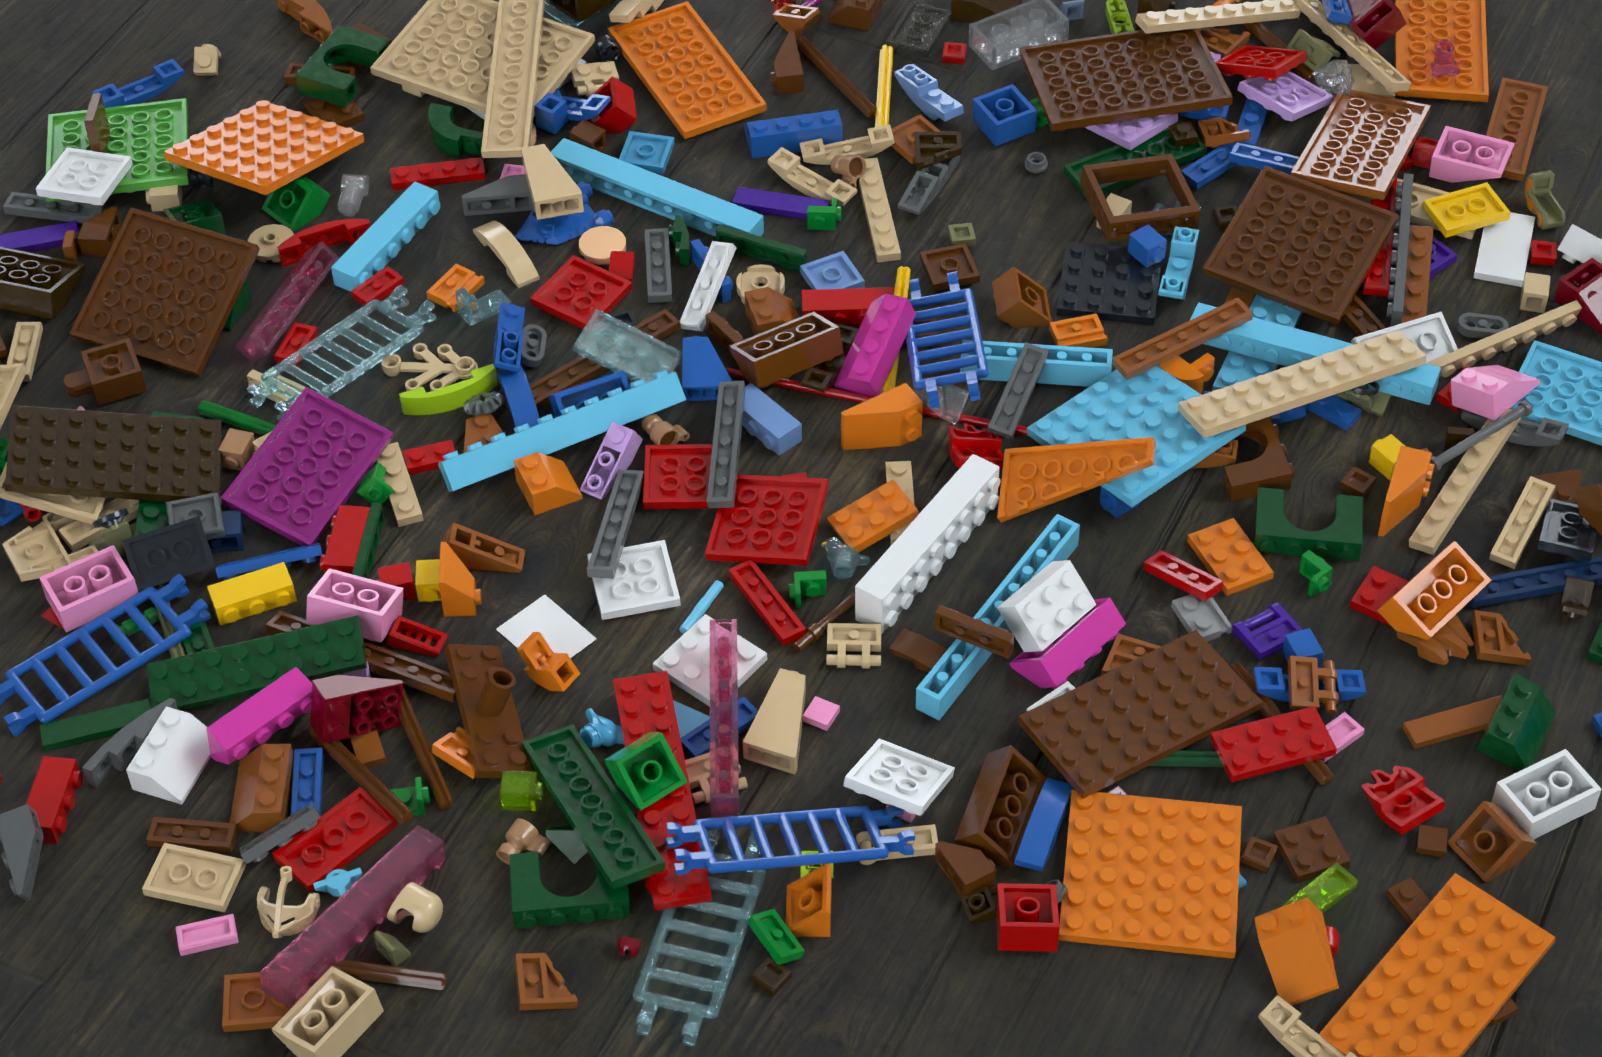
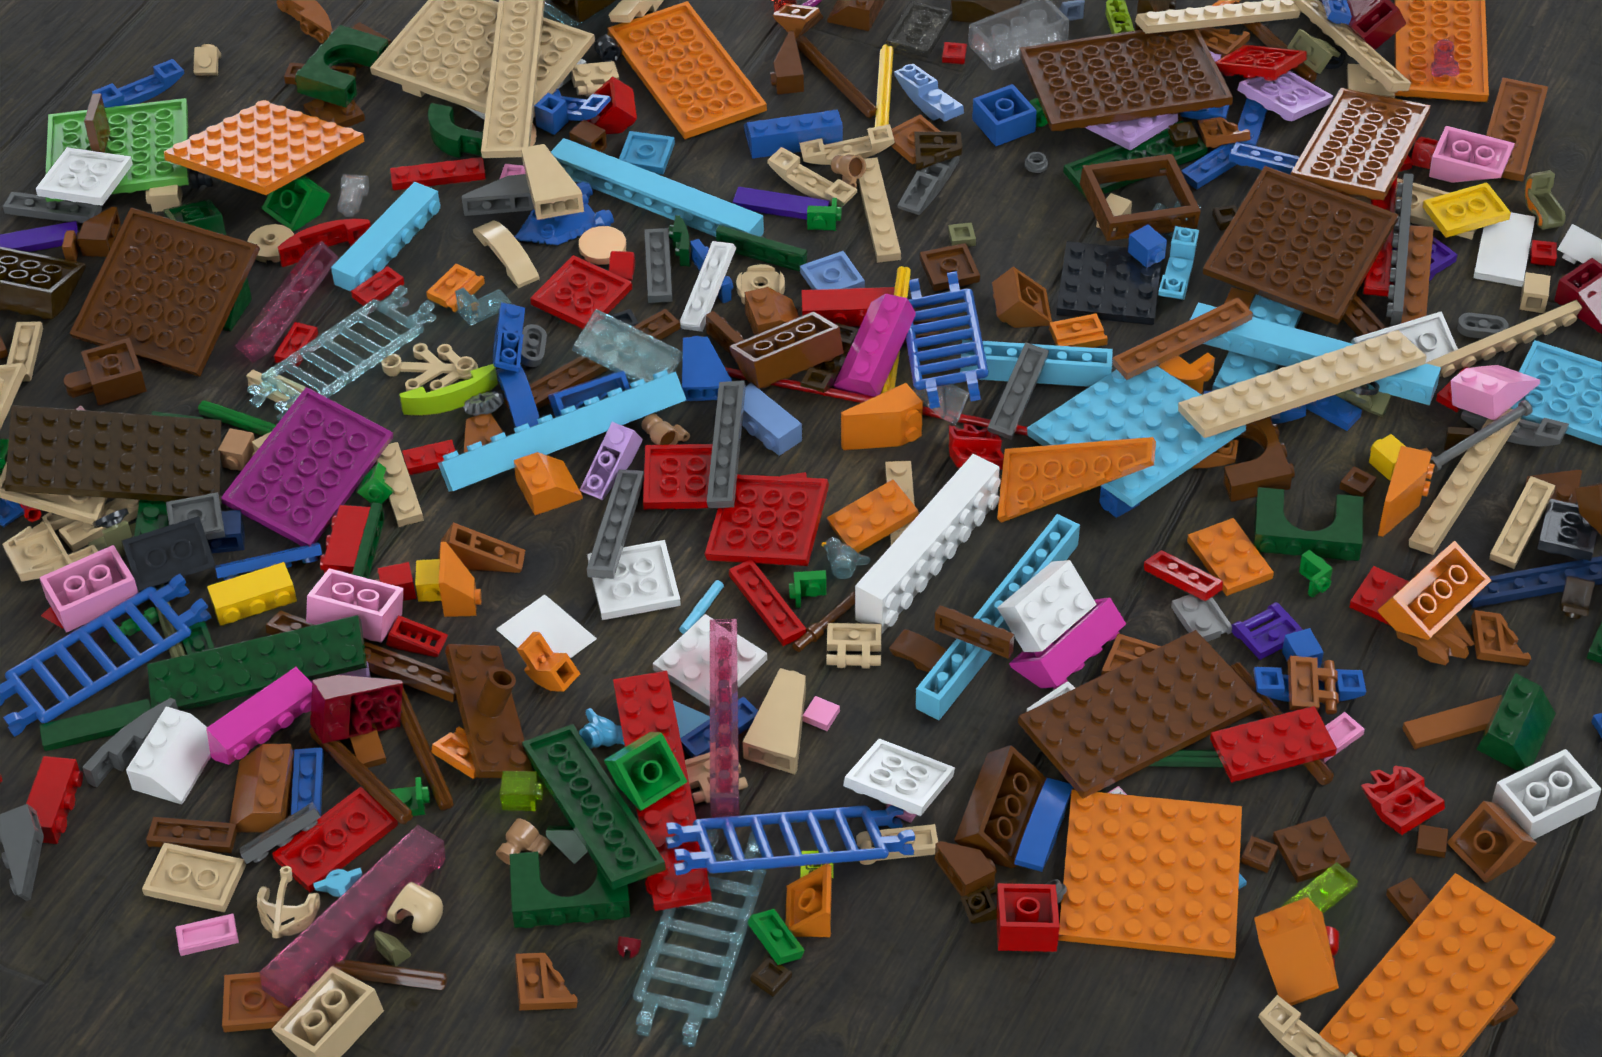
clear slope [1313,60,1355,94] -> none

